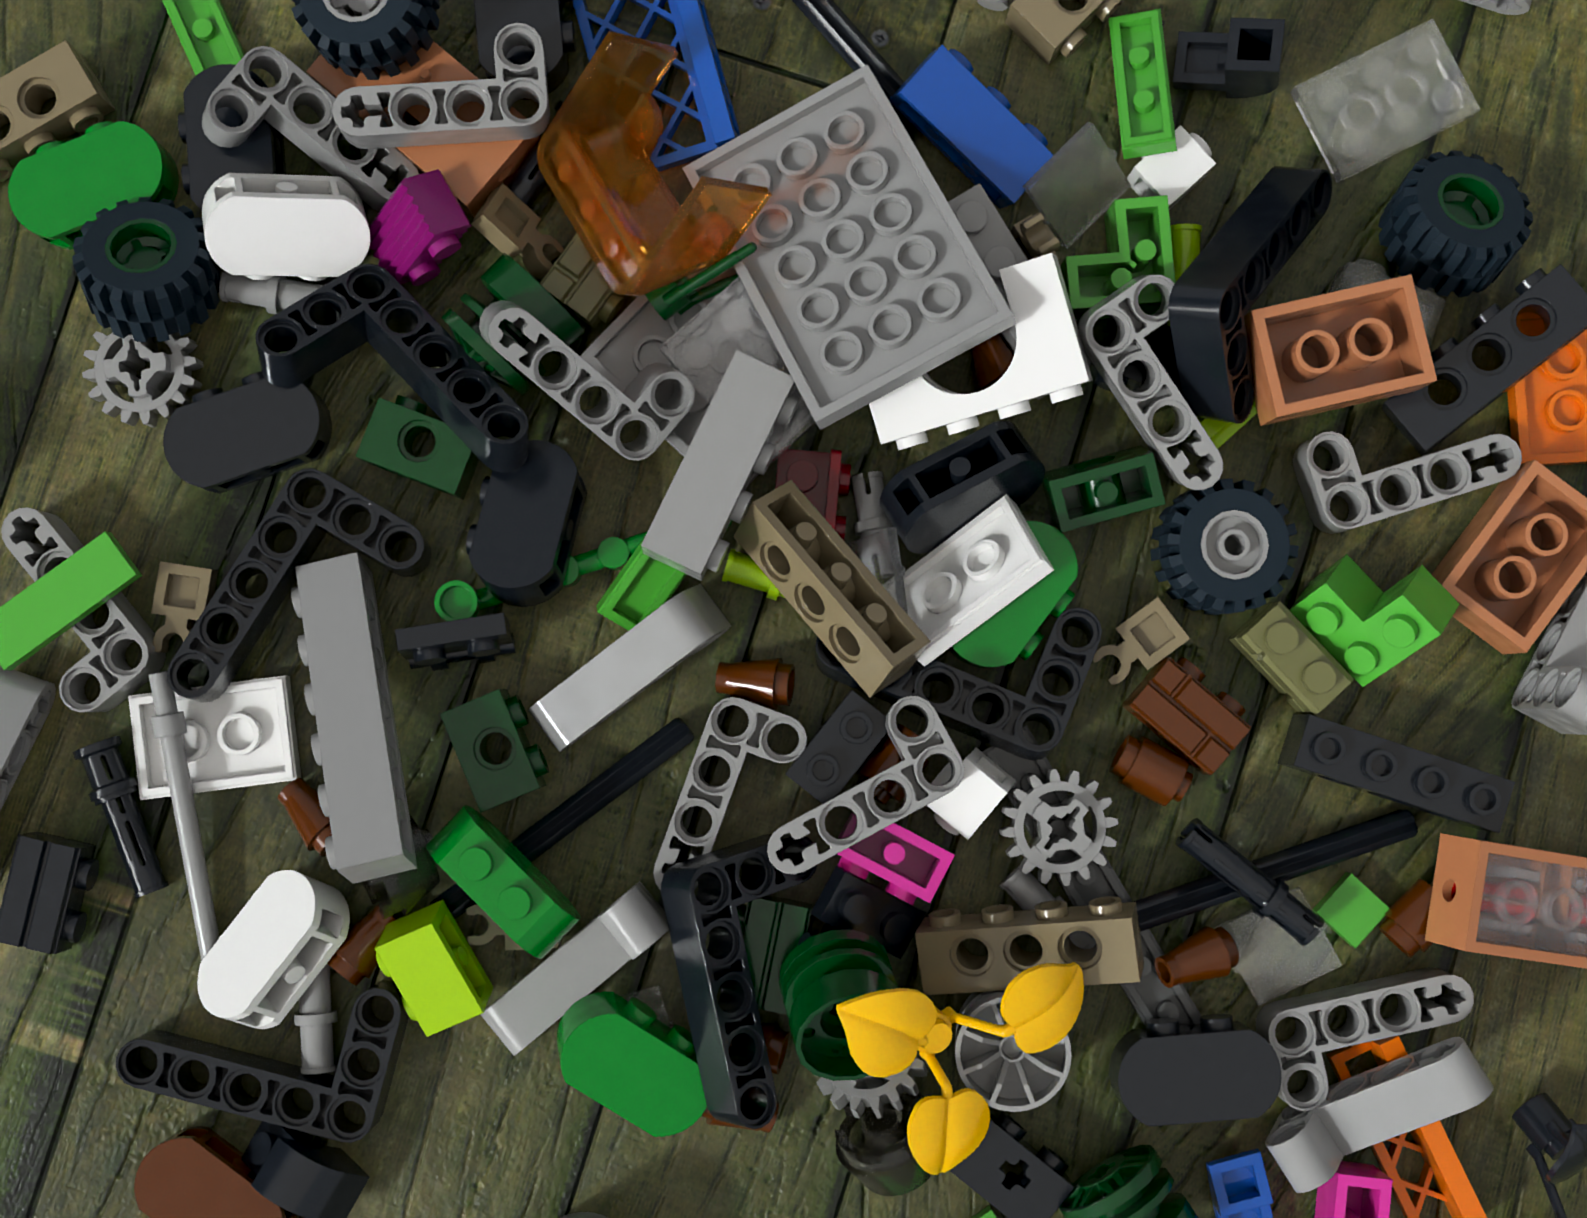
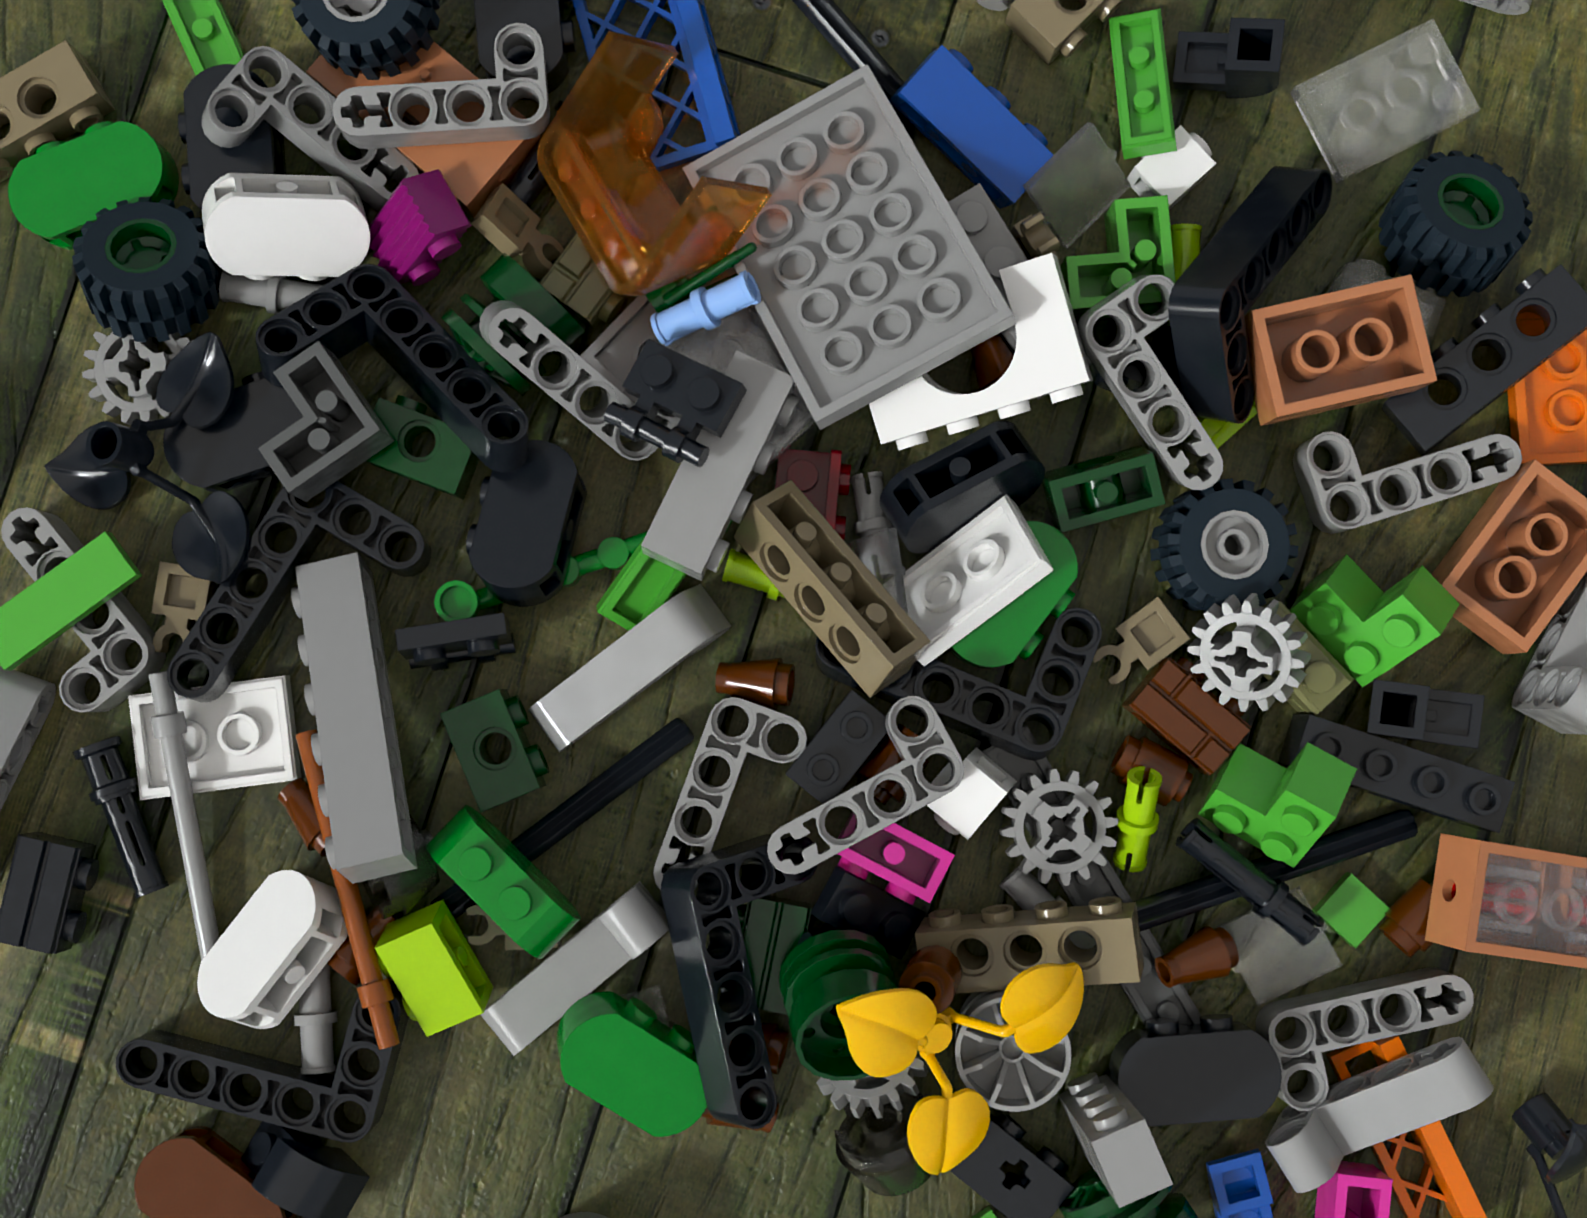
none -> black plant [44,332,250,585]
none -> dark grey brick [258,341,394,502]
none -> dark orange bar [295,729,400,1050]
none -> black plate [604,339,747,467]
none -> light blue pin [650,270,761,346]
none -> reddish brown brick [899,945,962,1014]
none -> light grey brick [1059,1072,1173,1208]
none -> lime pin [1113,766,1162,873]
none -> light grey gear [1187,593,1311,712]
none -> bright green brick [1198,742,1357,868]
none -> black brick [1367,679,1485,749]

